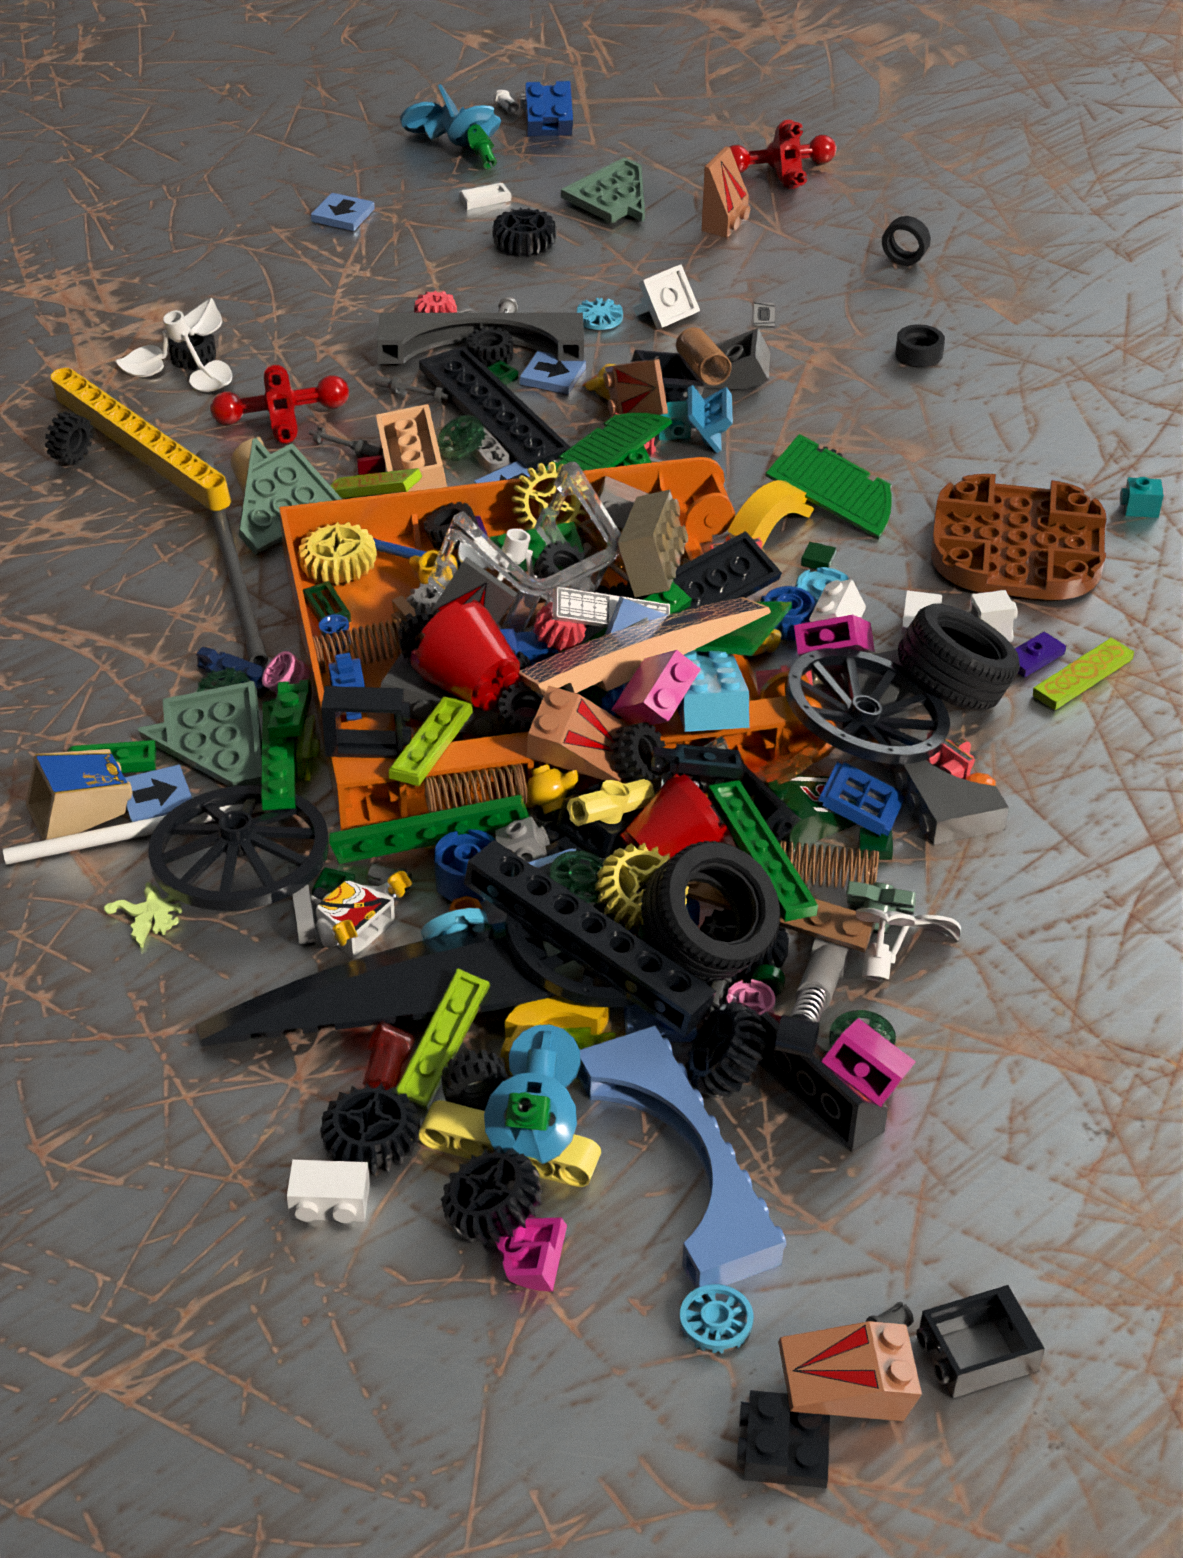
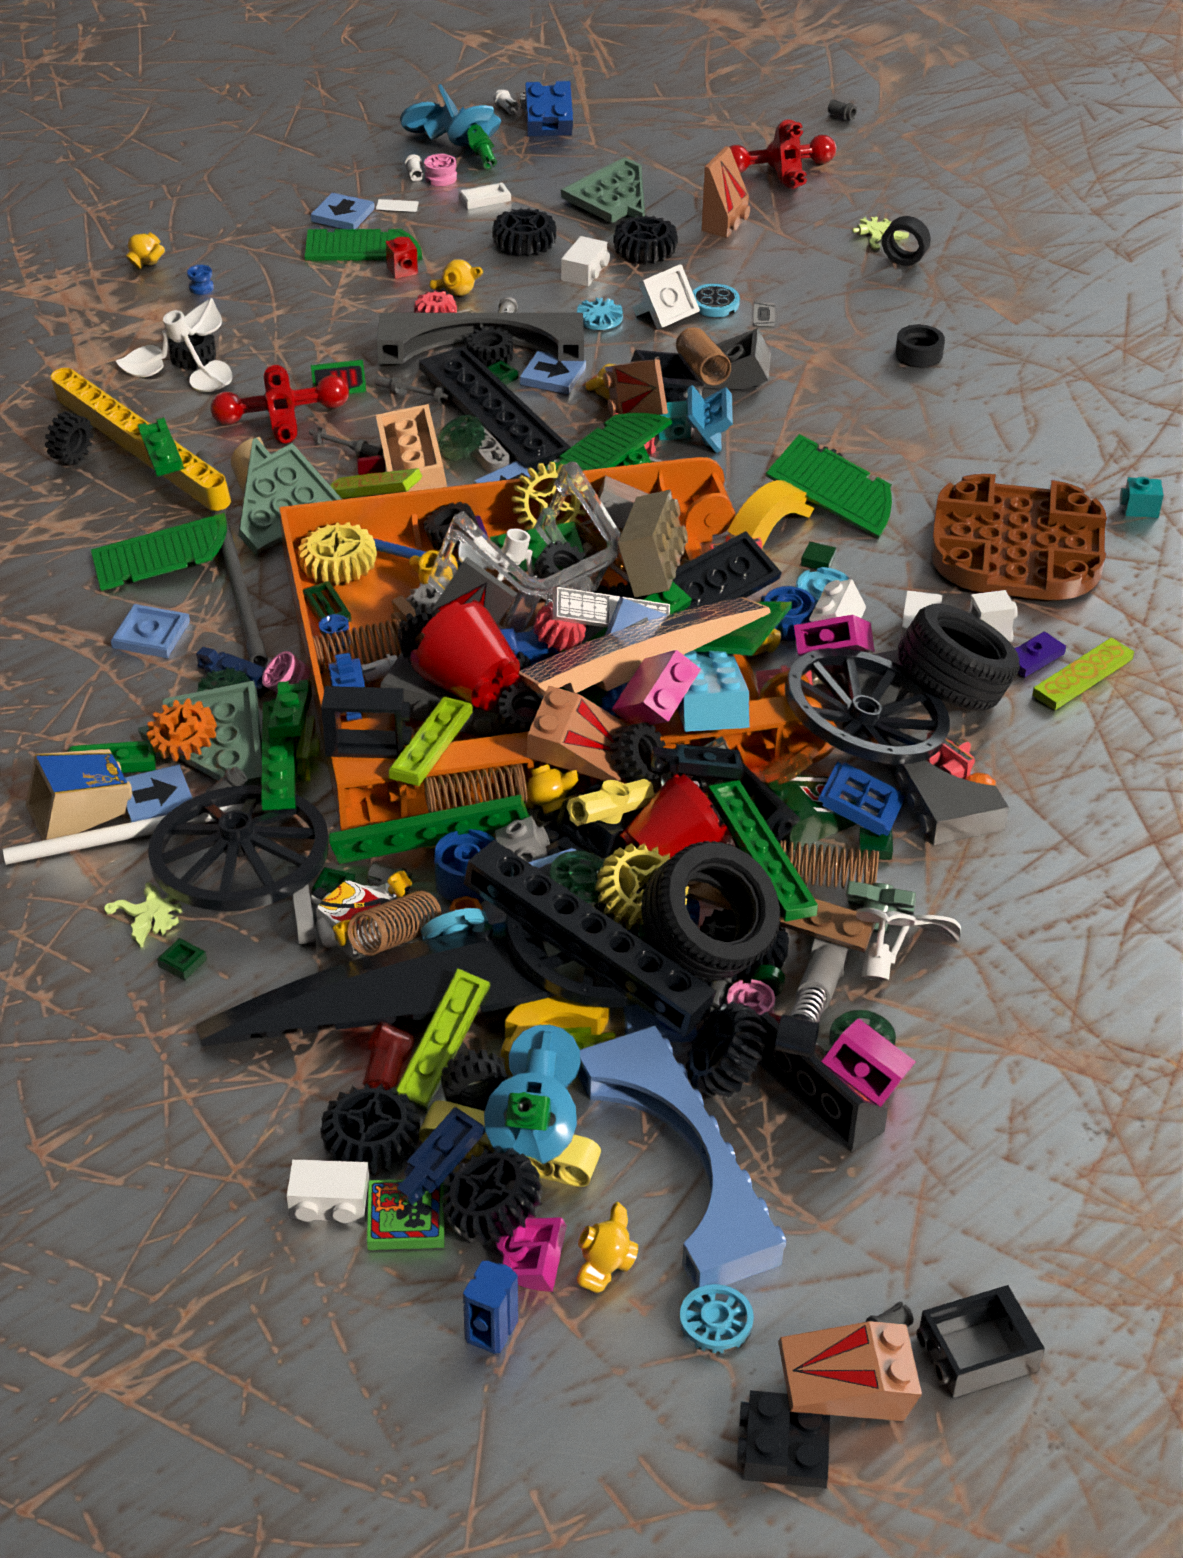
none -> green piece [91,513,227,591]
none -> medium blue tile [111,604,190,658]
none -> yellow piece [125,232,165,269]
none -> green plate [137,417,184,477]
none -> orange gear [146,698,217,761]
none -> dark green tile [157,938,207,981]
none -> blue wheel [187,265,214,295]
none -> dark grey pin [206,766,247,792]
none -> green piece [305,229,422,261]
none -> slope [311,360,366,394]
none -> medium nougat piece [347,890,442,956]
none -> white pin [361,654,397,684]
none -> tile [367,1179,444,1250]
none -> white sticker [376,199,419,212]
none -> red brick [386,237,418,279]
none -> dark blue hinge [397,1107,485,1205]
none -> white pin [404,154,424,181]
none -> bright pink wheel [424,154,457,186]
none -> yellow piece [429,259,484,297]
none -> blue brick [463,1260,518,1354]
none -> white brick [561,236,610,287]
none -> yellow piece [577,1201,638,1294]
none -> black gear [613,215,678,264]
none -> tile [692,283,740,318]
none -> dark grey pin [828,99,857,121]
none -> yellowish green piece [852,217,909,250]

